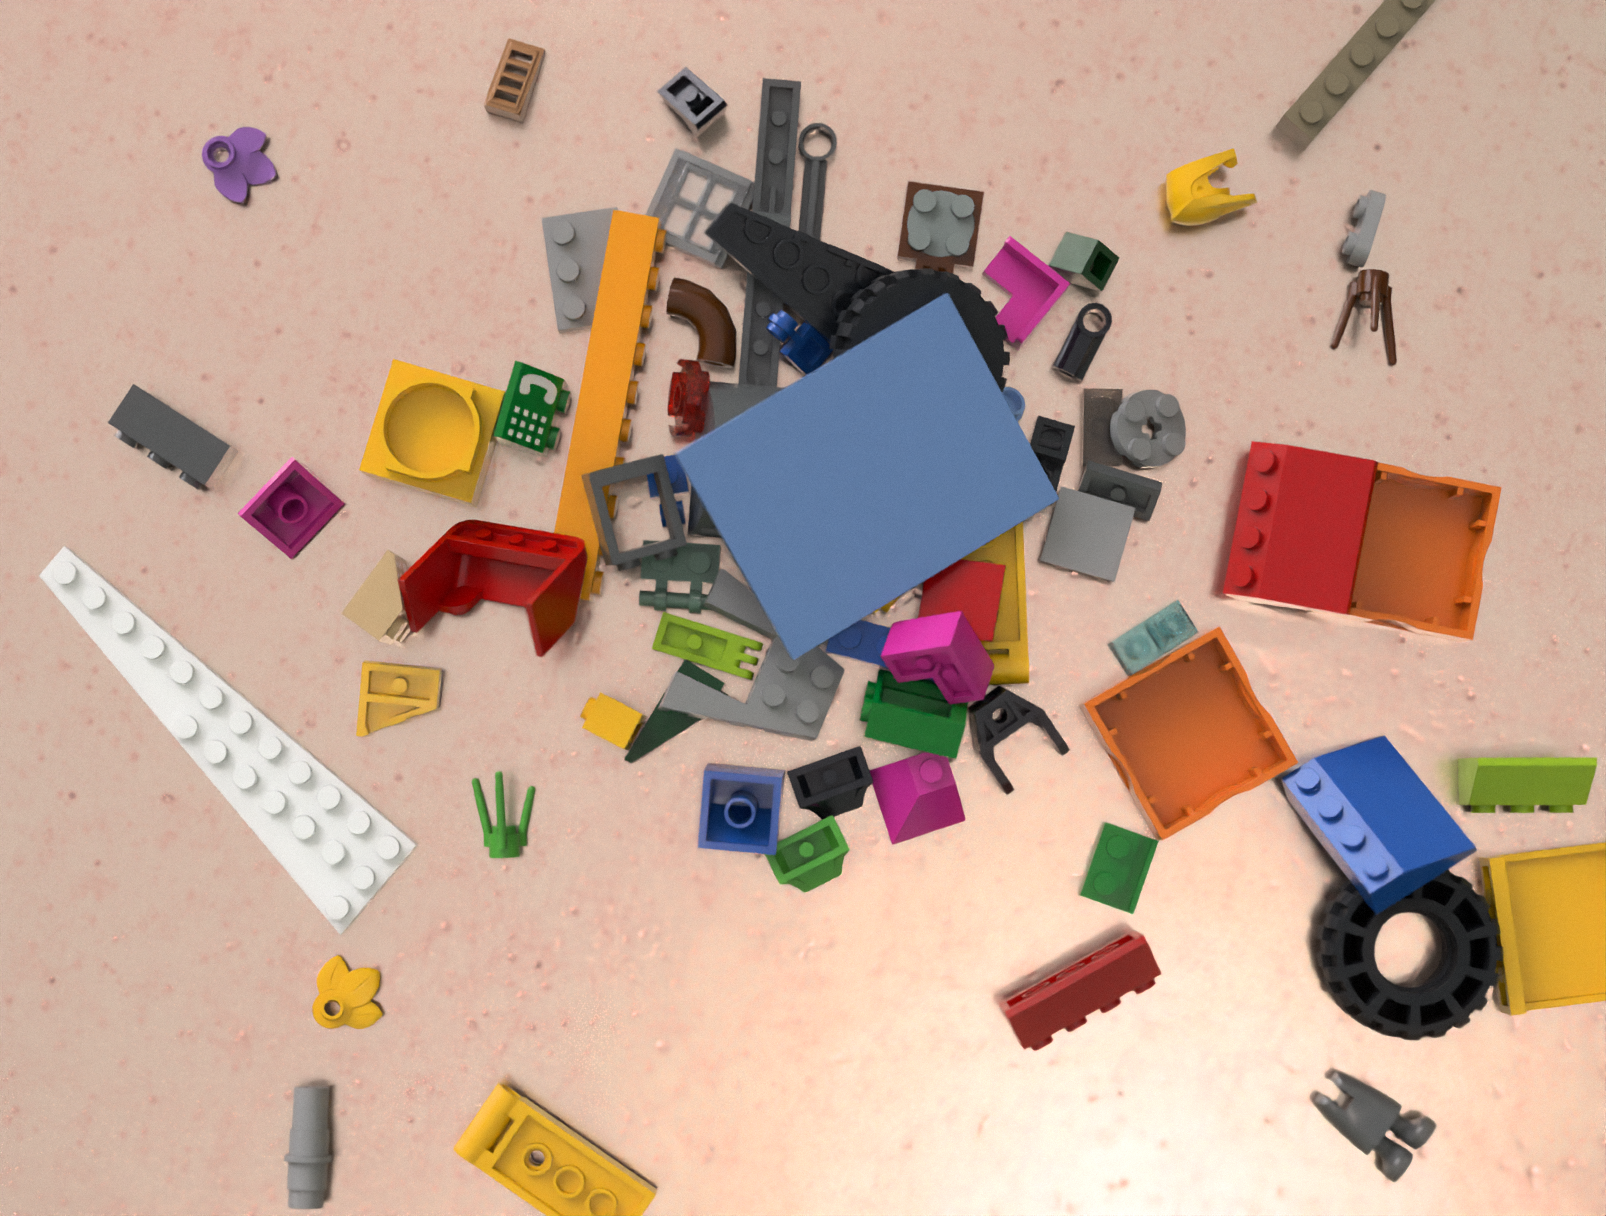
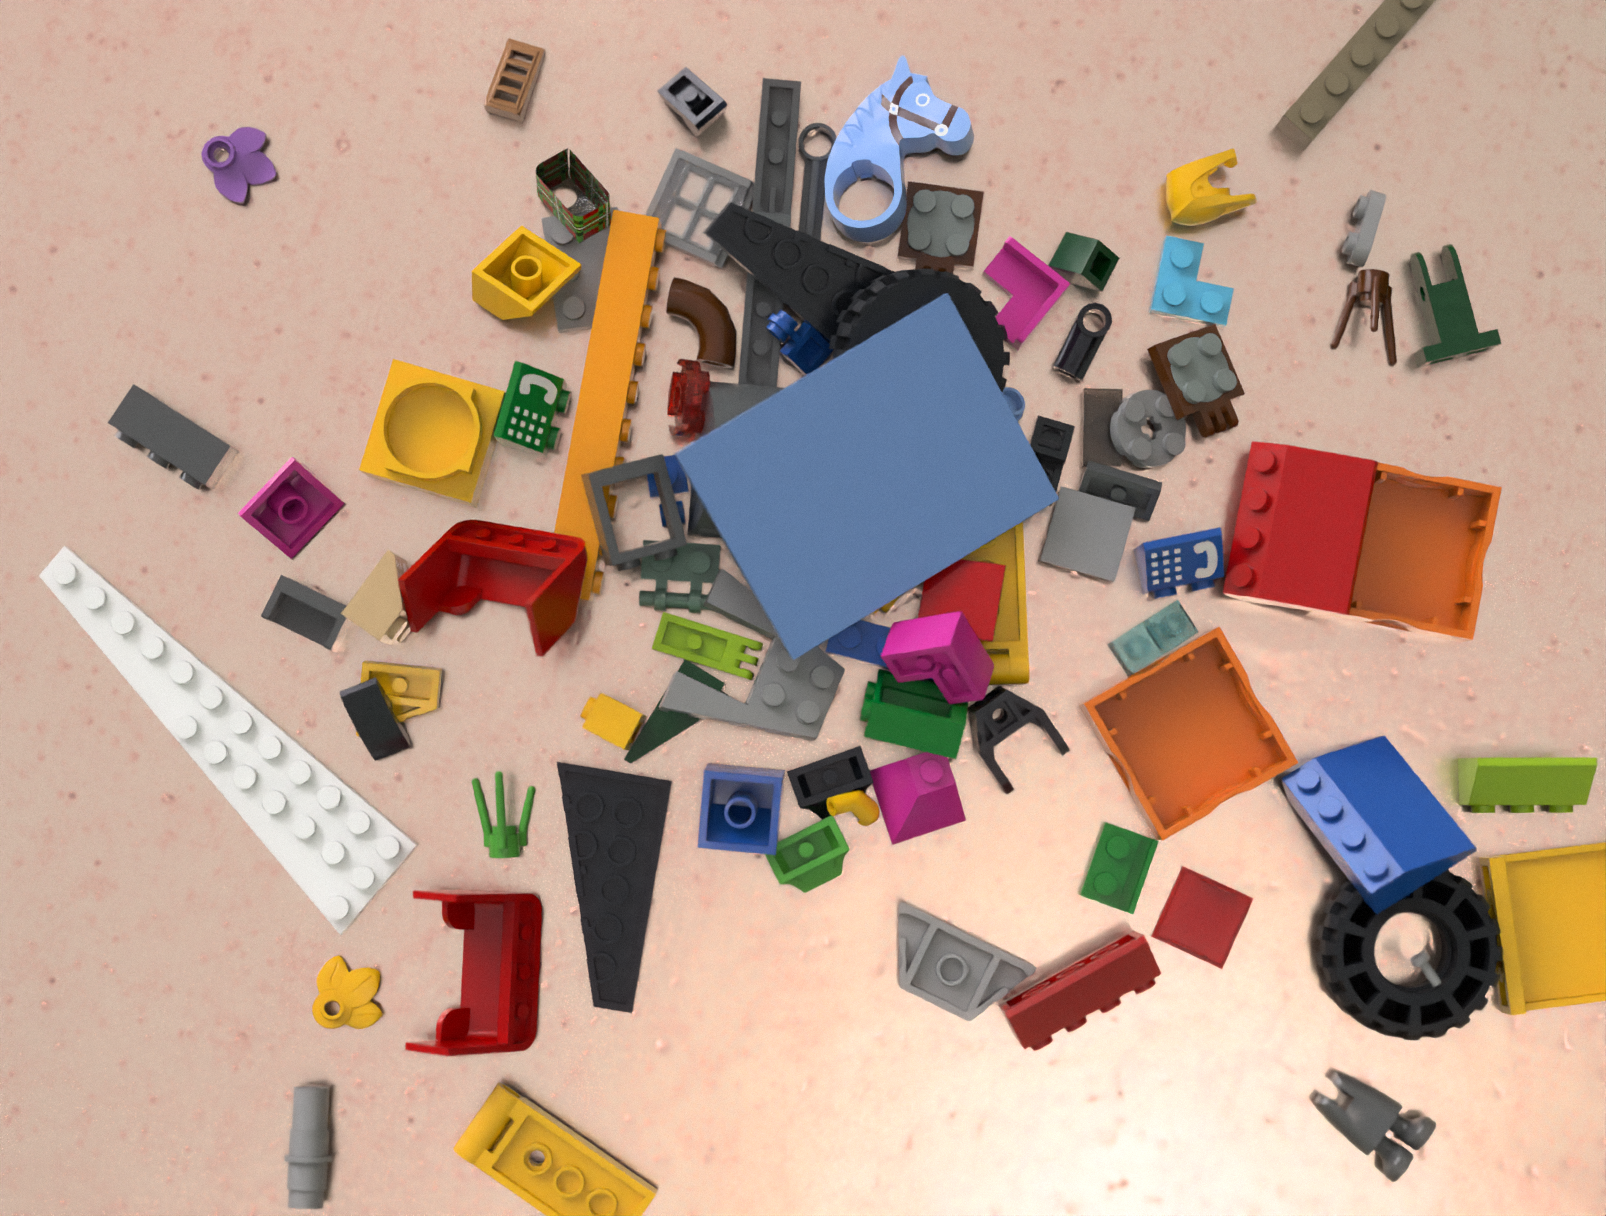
none -> dark grey panel [261,575,352,652]
none -> black slope [340,677,411,761]
none -> red windscreen [405,890,542,1057]
none -> yellow slope [471,225,581,320]
none -> piece [535,148,611,243]
none -> black wing [557,762,672,1013]
none -> light blue animal [824,55,974,242]
none -> yellow arm [826,790,880,826]
none -> light grey wing [898,901,1037,1022]
none -> blue slope [1133,527,1224,599]
none -> piece [1147,324,1245,438]
none -> medium azure plate [1149,235,1234,328]
none -> red piece [1151,866,1254,969]
none -> dark green piece [1410,244,1501,368]
none -> light grey piece [1410,951,1442,987]

